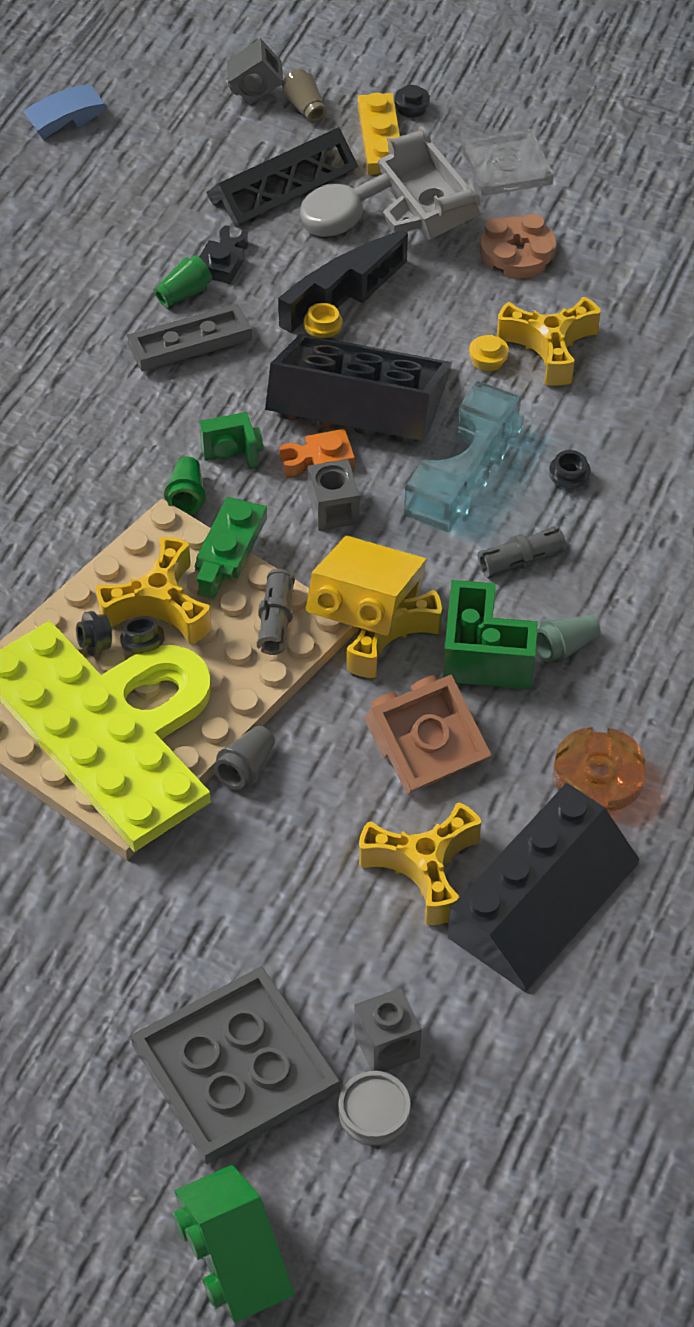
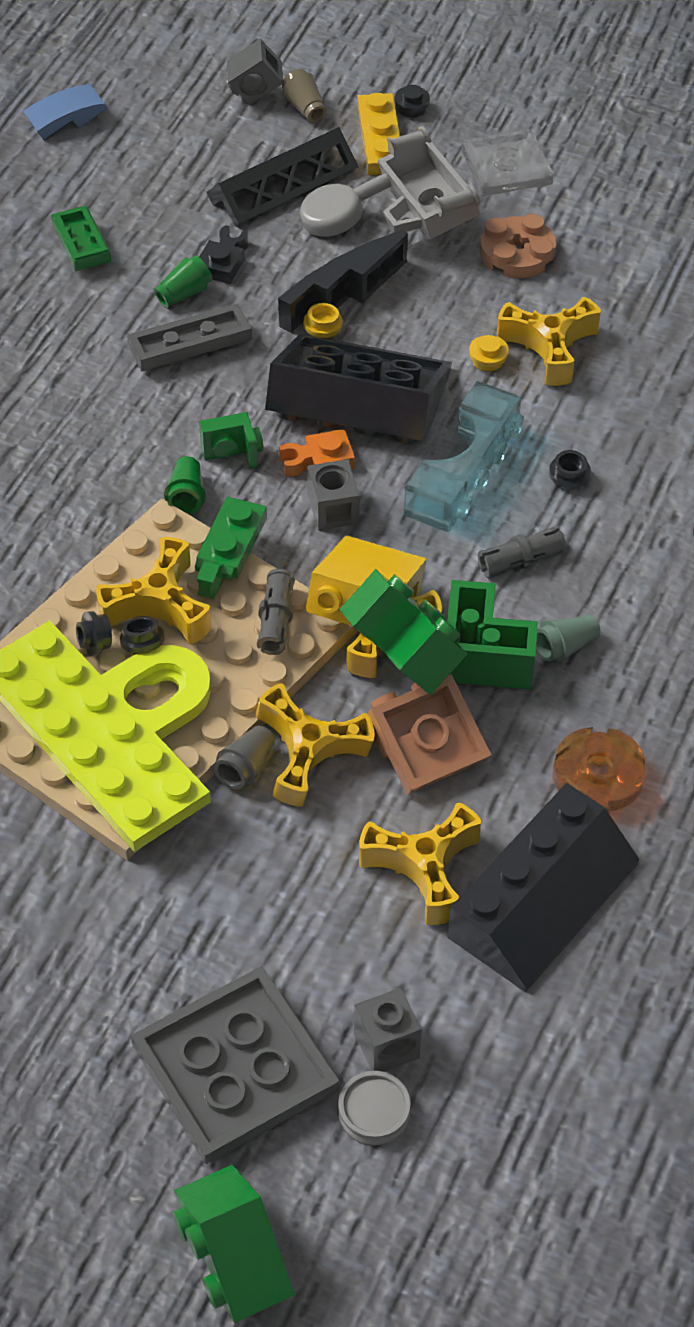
none -> green plate [51,205,111,272]
none -> yellow piece [255,683,375,807]
none -> green brick [339,569,467,695]

